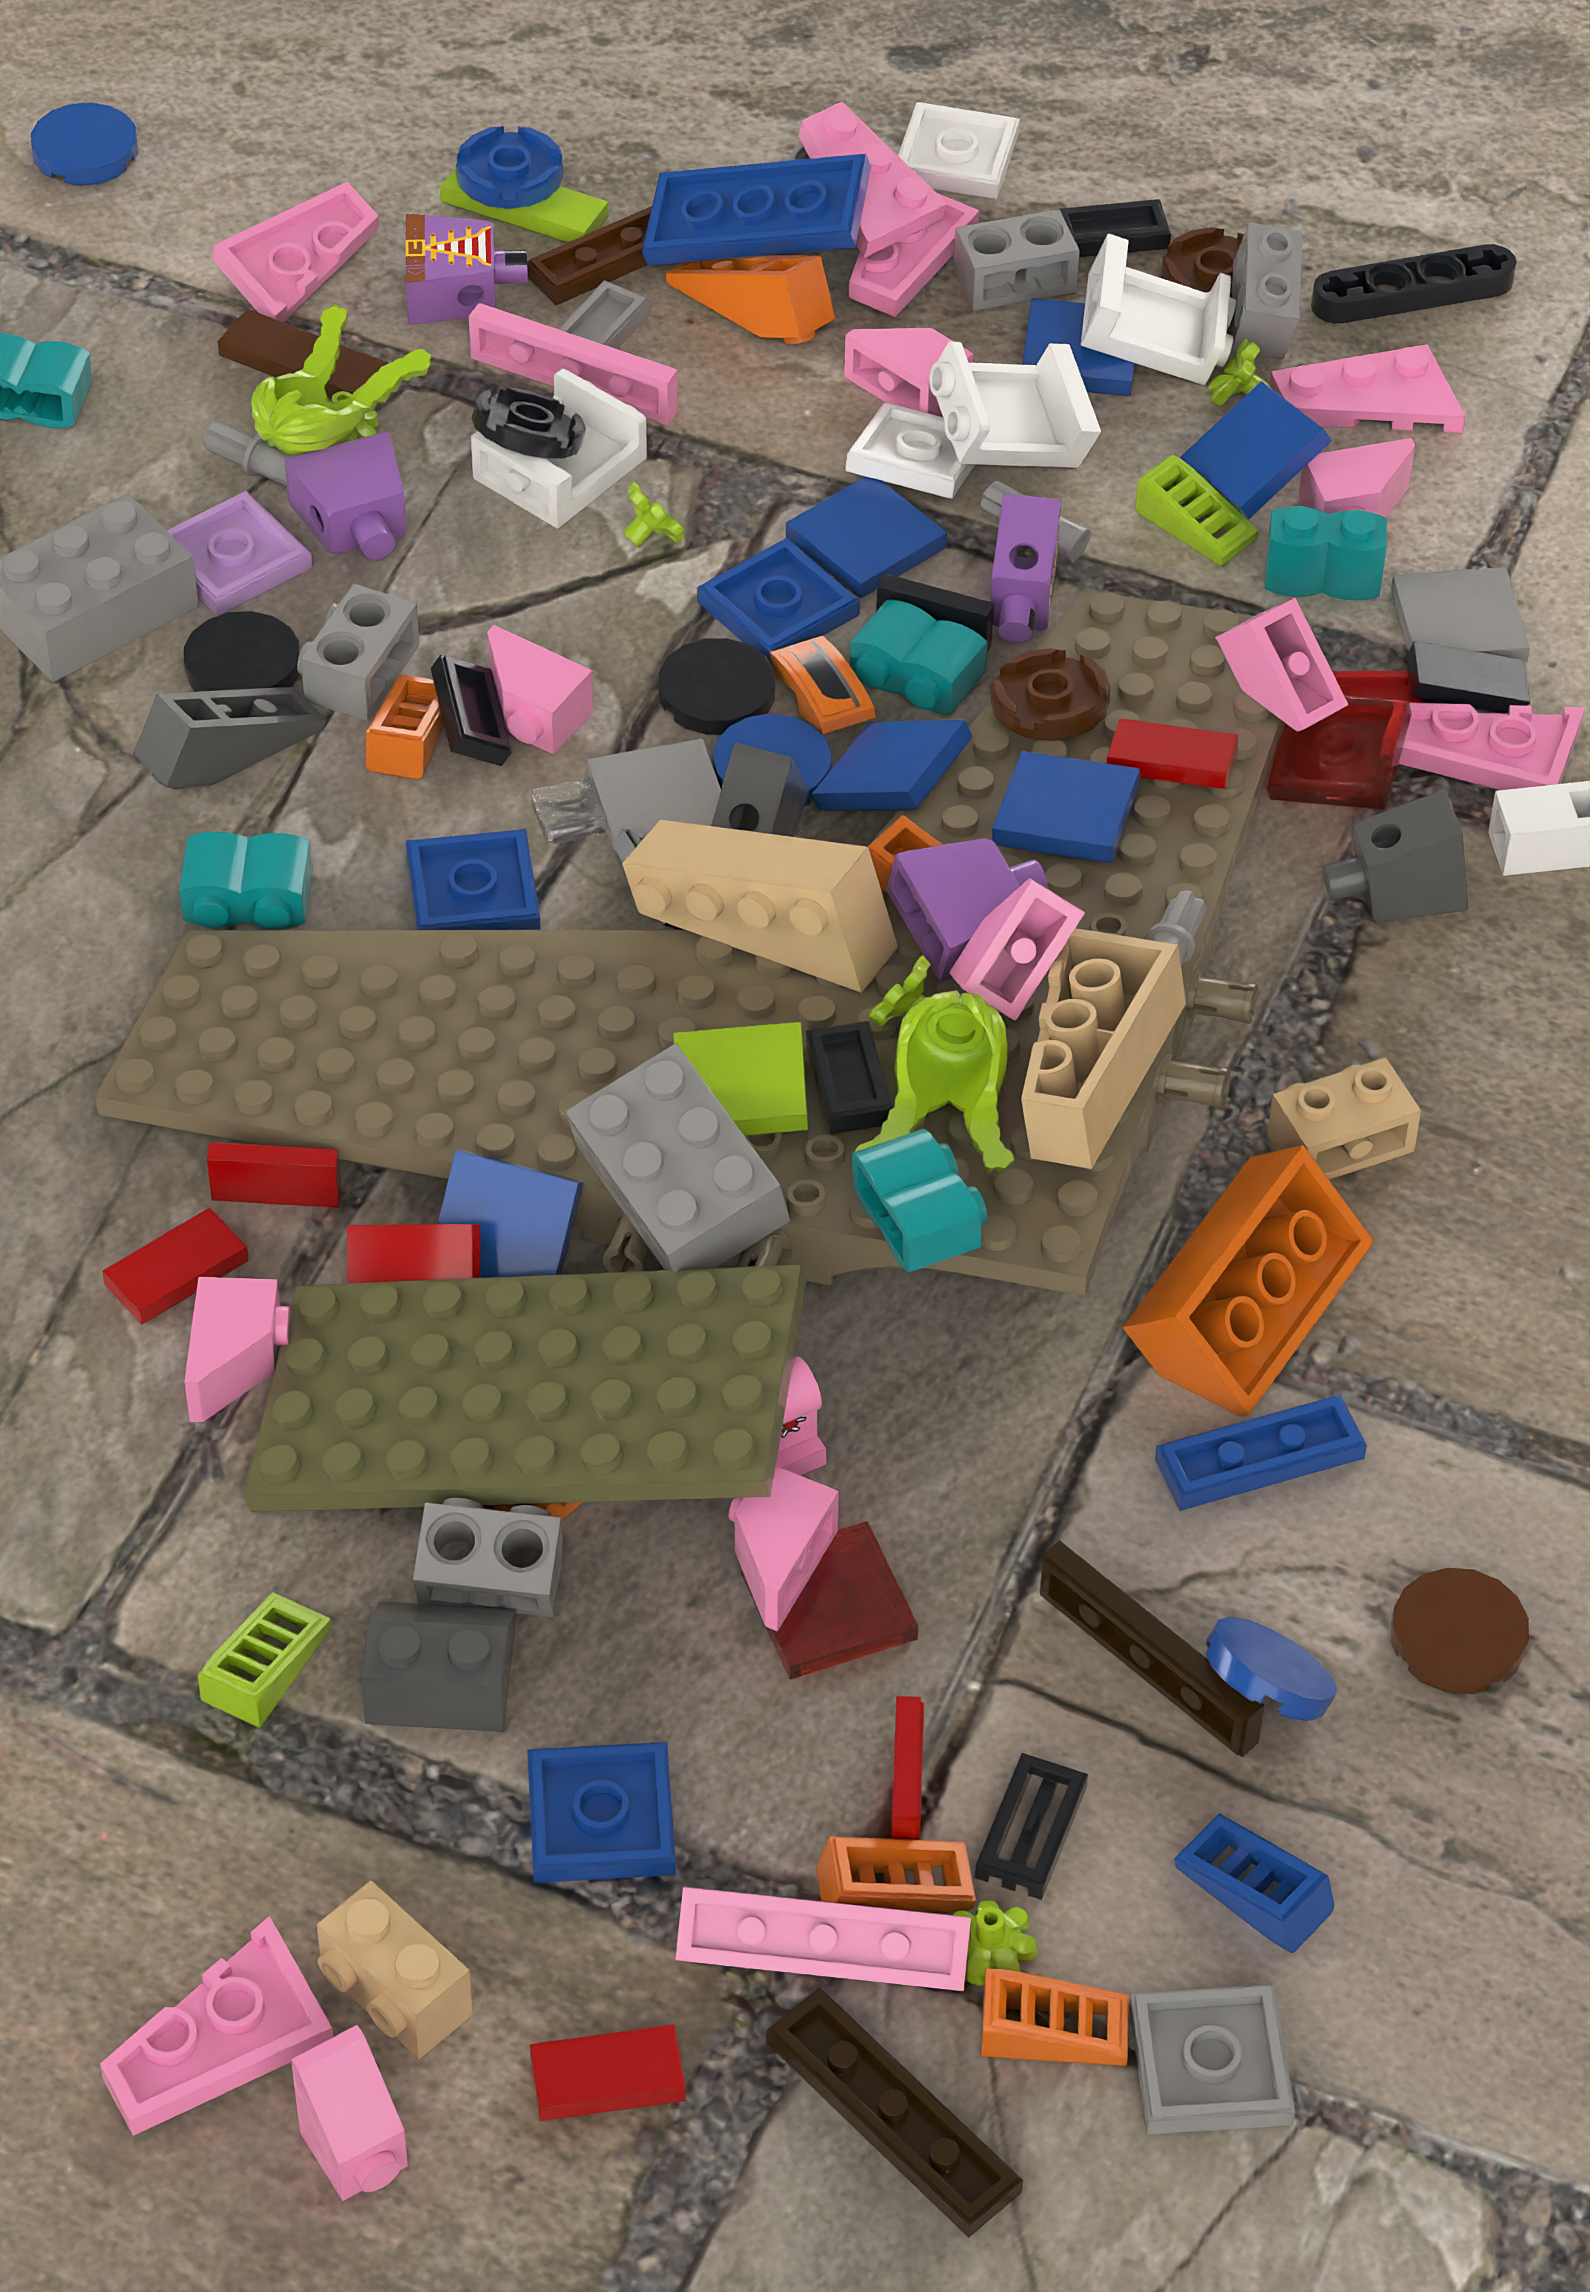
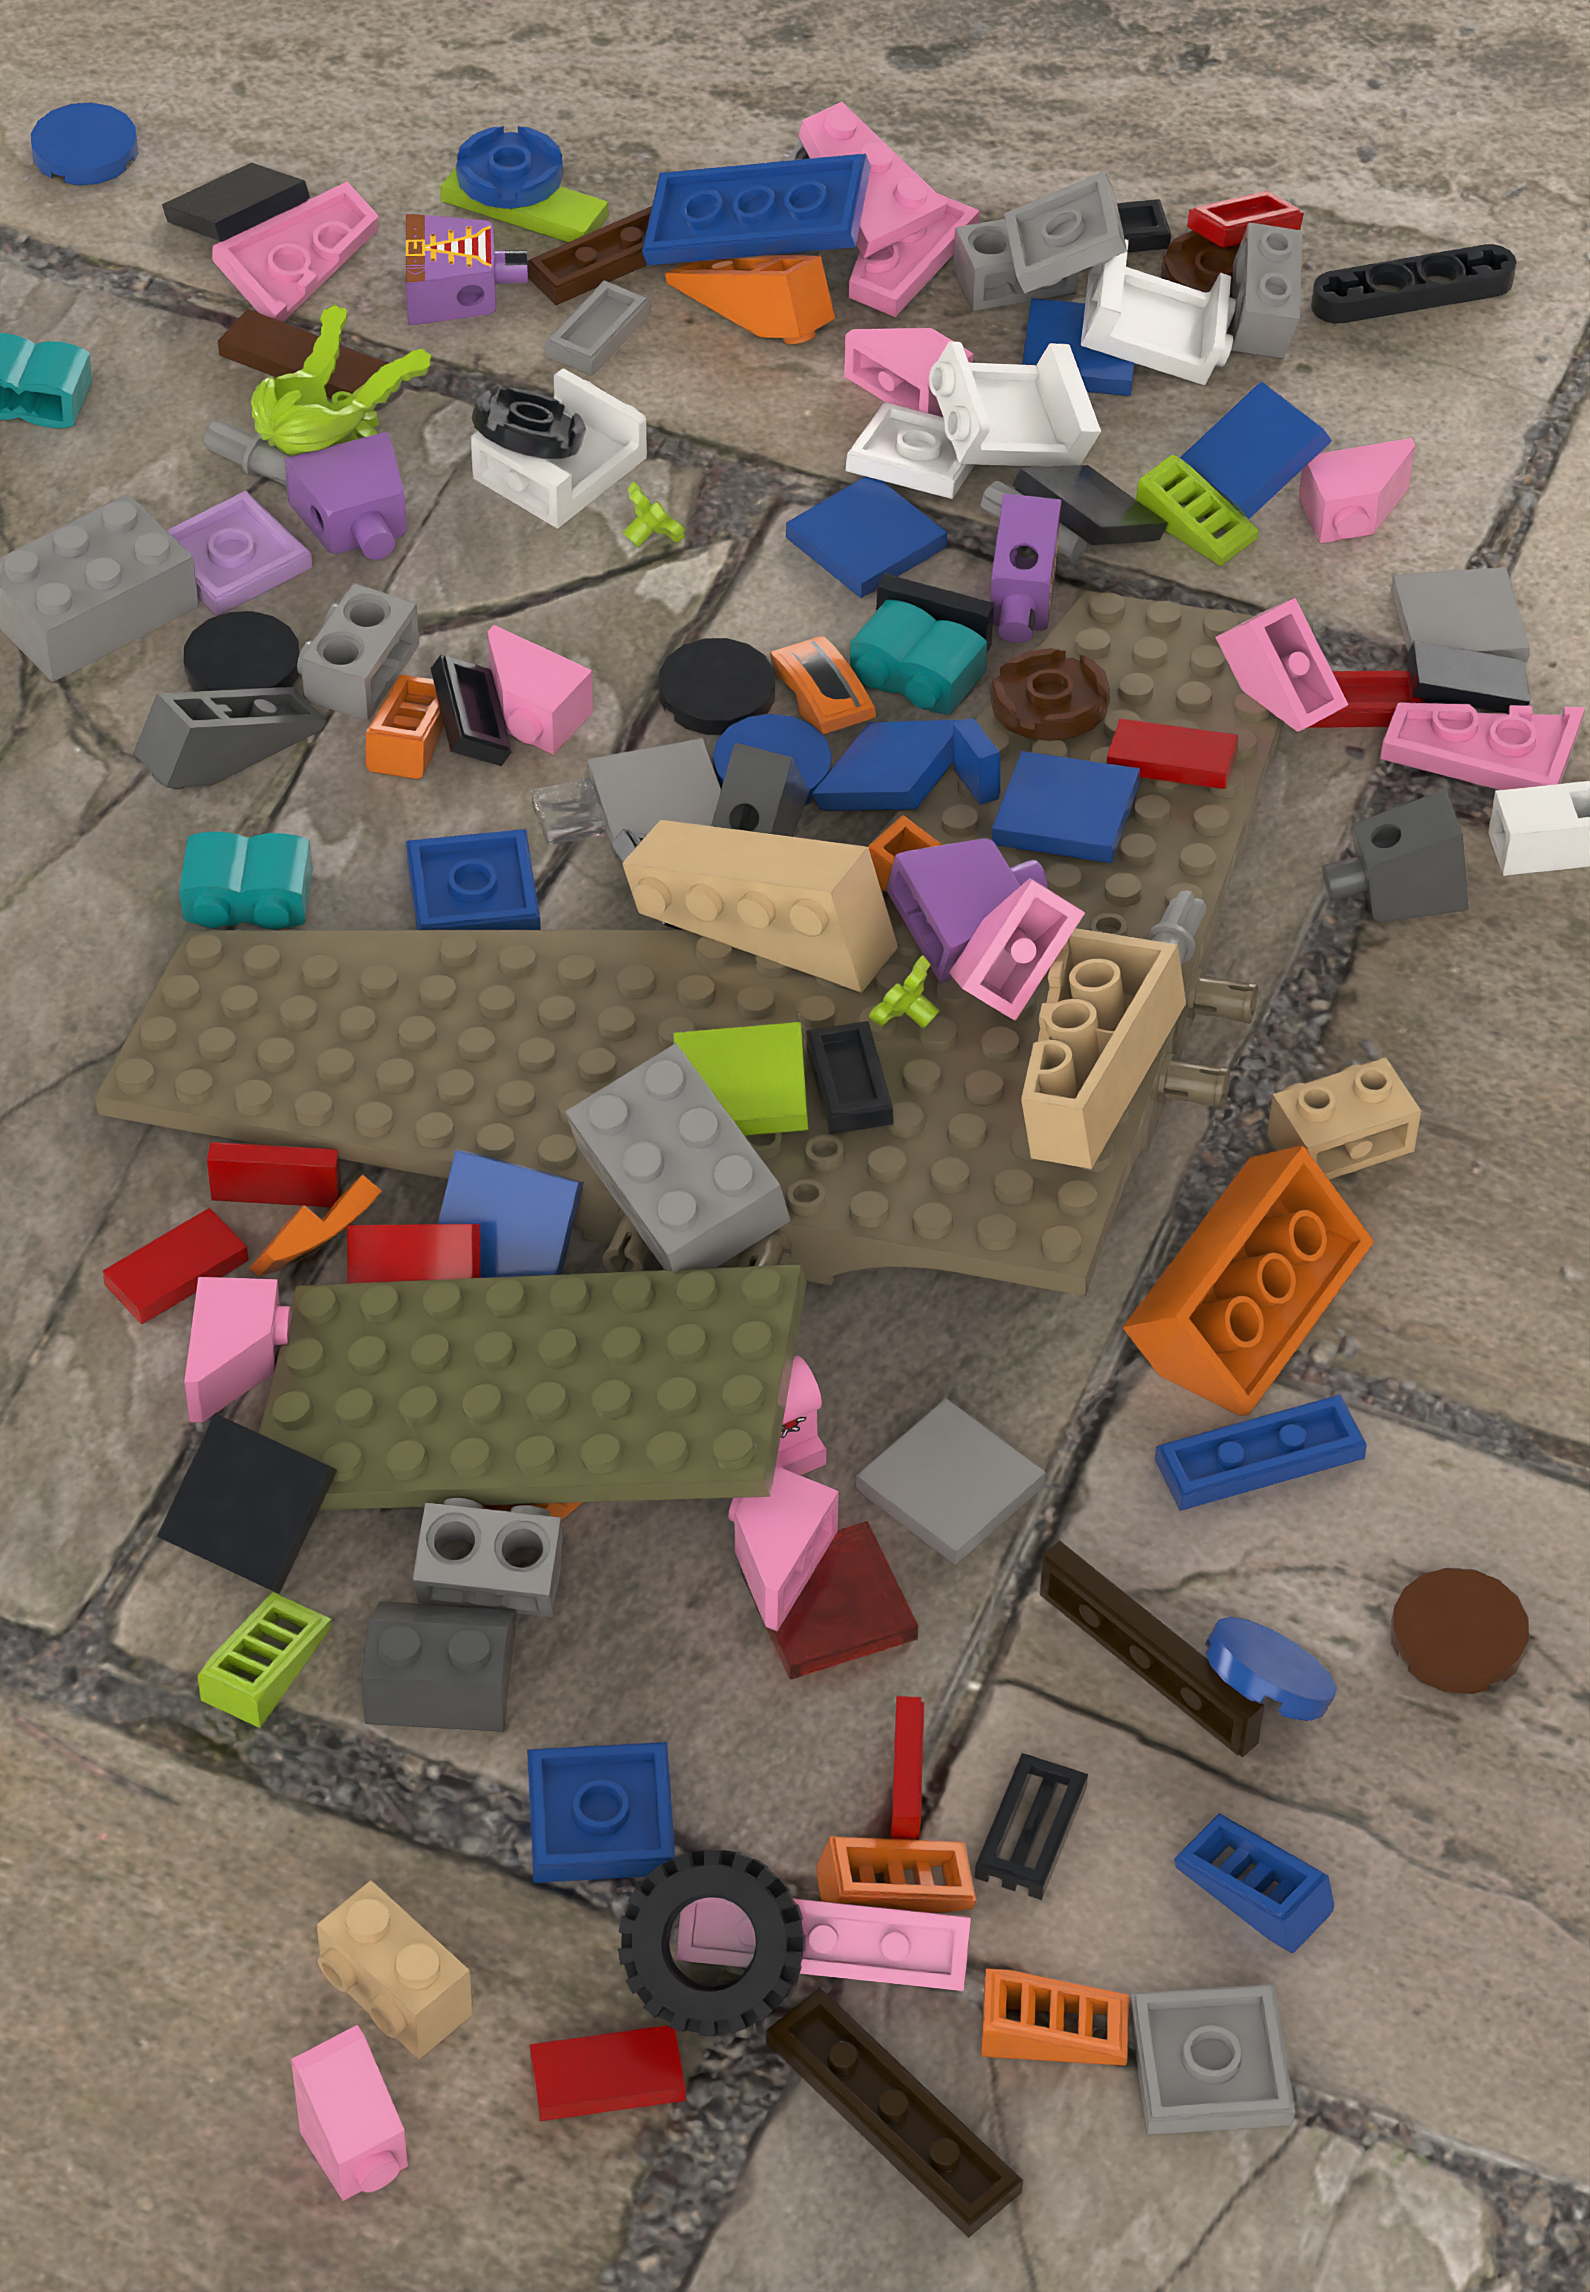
bright pink wing [100,1916,333,2136] -> none
bright pink plate [469,303,678,425] -> none
blue tile [697,538,860,665] -> none
teal brick [852,1128,988,1273] -> none
lime hair [855,990,1014,1174] -> none
white tile [898,102,1020,200] -> none
lime plant [953,1900,1039,1986] -> none
lime plant [1208,339,1270,407] -> none
teal brick [1265,506,1387,601] -> none
clear red tile [1266,696,1412,810] -> none
bright pink wing [1269,344,1466,433] -> none
none -> black tile [156,1413,337,1594]
none -> black tile [162,162,310,242]
none -> orange slope [249,1175,382,1276]
none -> black tyre [618,1849,806,2036]
none -> light grey tile [856,1398,1046,1565]
none -> blue tile [953,718,1001,805]
none -> light grey plate [1004,171,1127,294]
none -> black tile [1013,465,1168,545]
none -> red tile [1186,190,1304,248]

